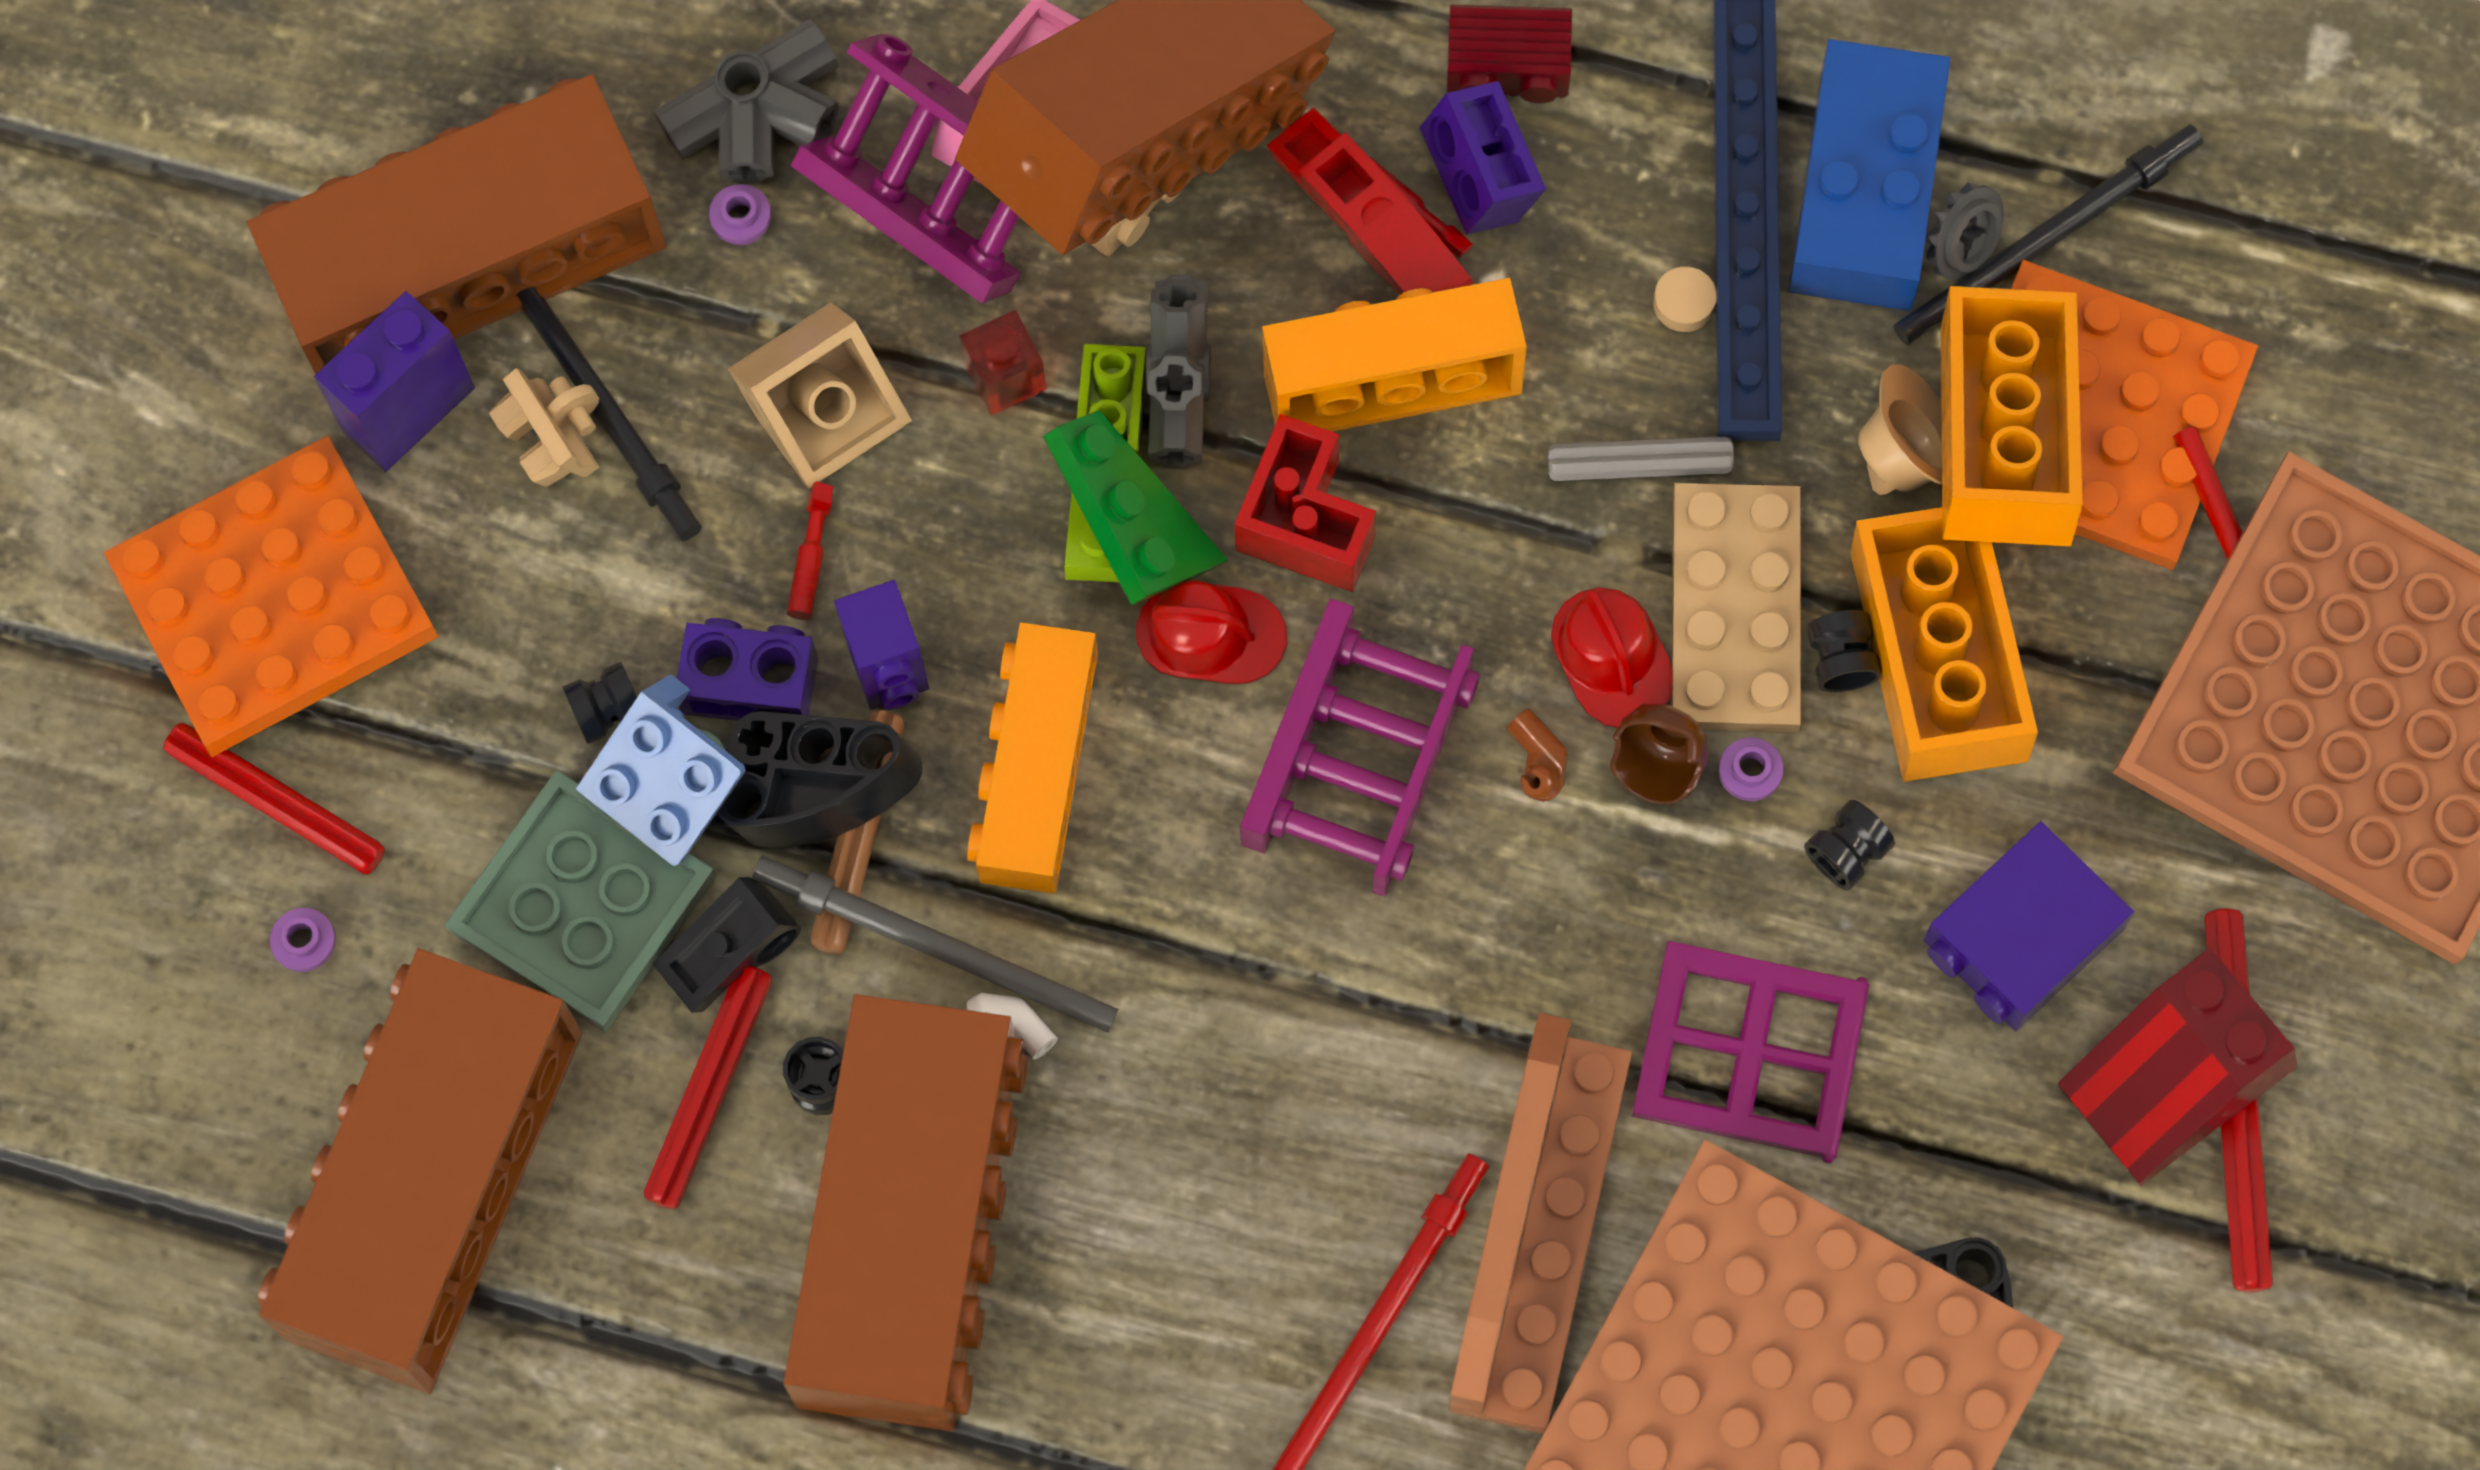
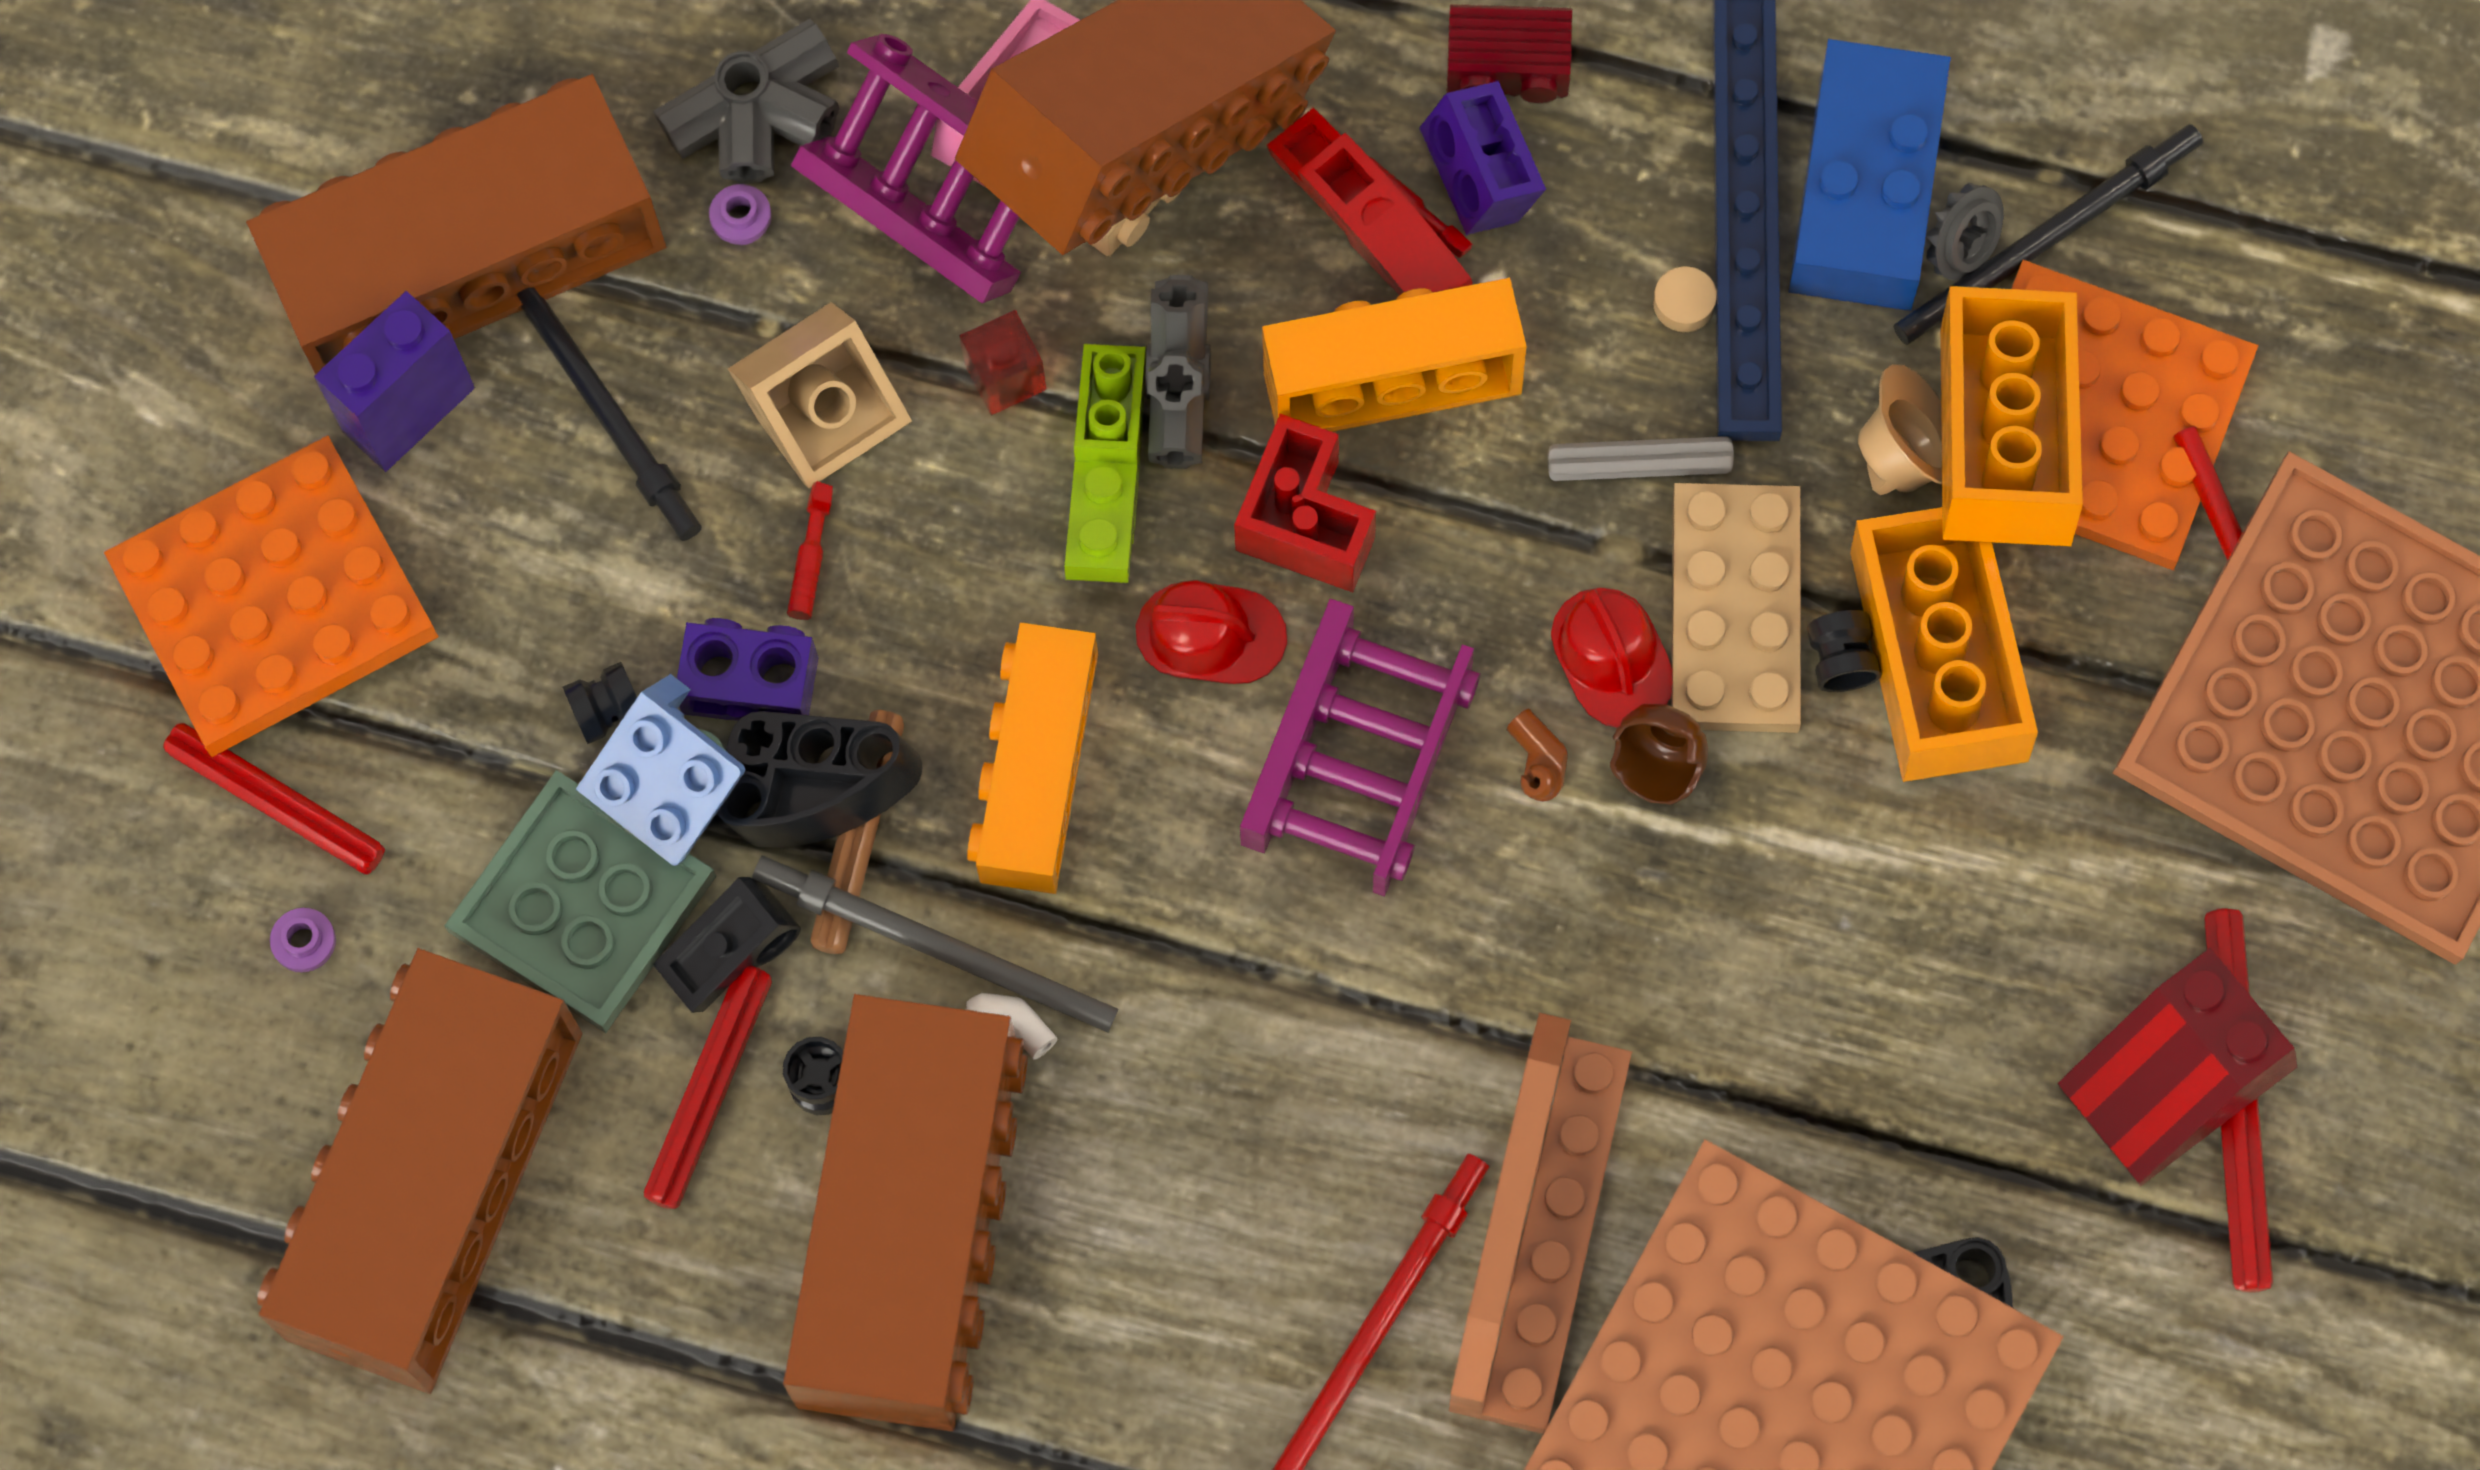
tan hips [489,368,599,487] -> none
dark purple brick [834,579,930,710] -> none
green wing [1043,410,1228,606] -> none
magenta window [1631,941,1870,1163] -> none
medium lavender plate [1719,737,1783,801] -> none
black wheel [1804,800,1896,890] -> none
dark purple brick [1923,821,2134,1032] -> none

